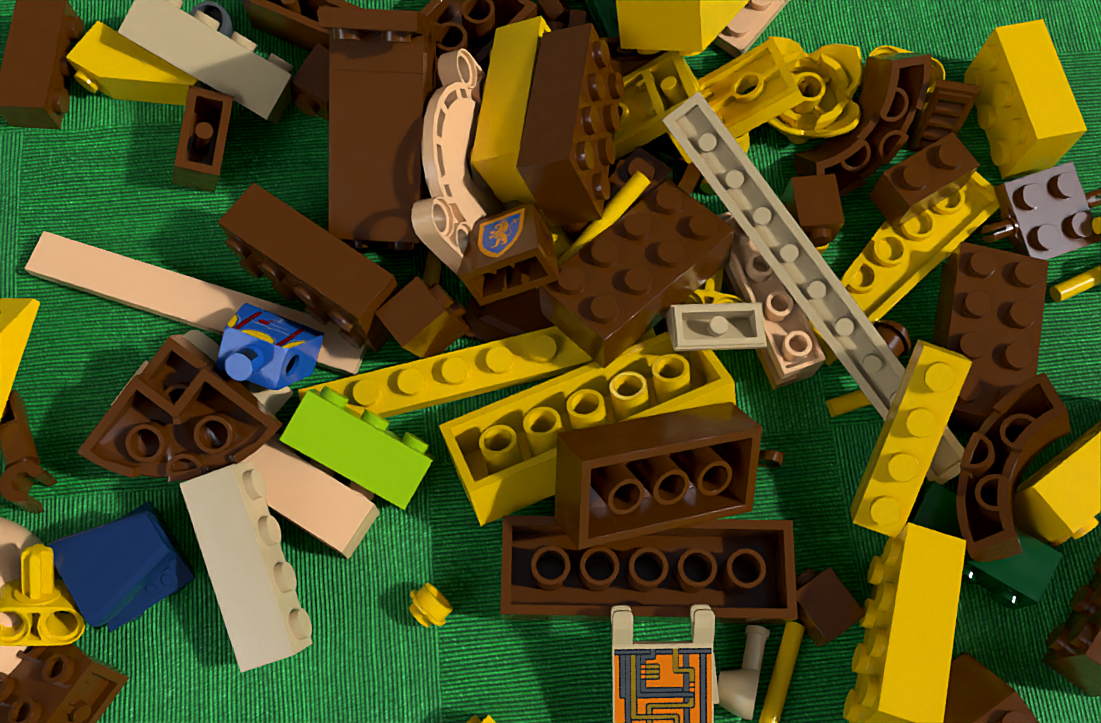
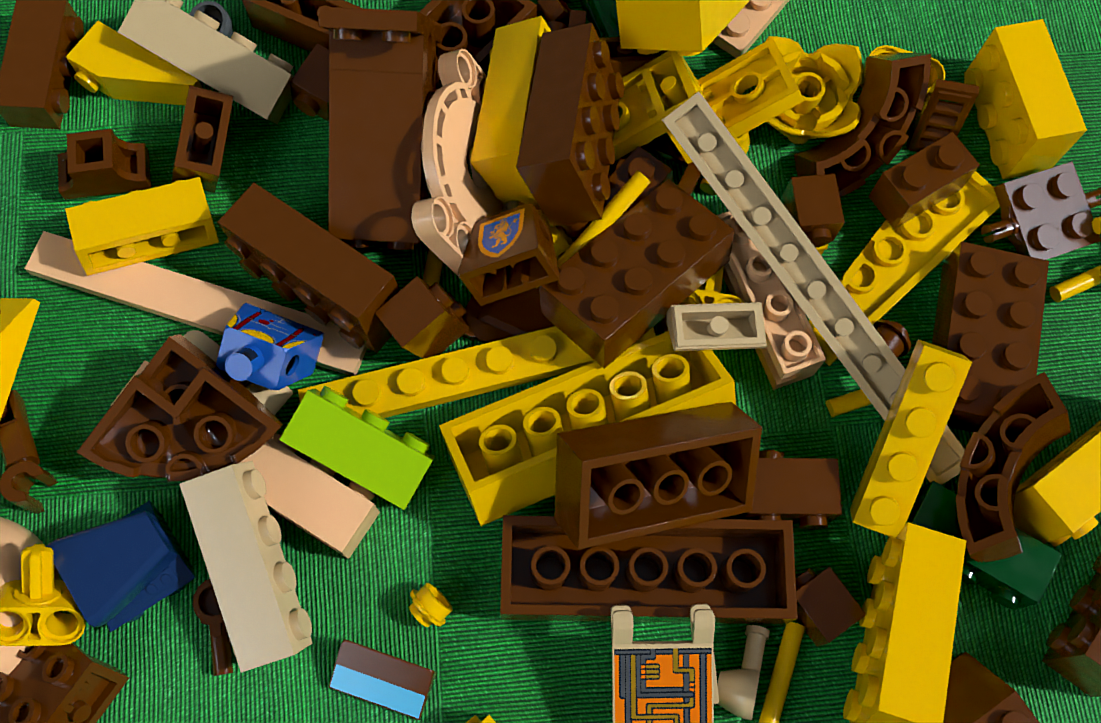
none -> reddish brown brick [58,129,151,200]
none -> yellow brick [65,177,219,276]
none -> reddish brown plate [193,579,233,676]
none -> slope [329,639,437,720]
none -> reddish brown brick [739,458,842,530]

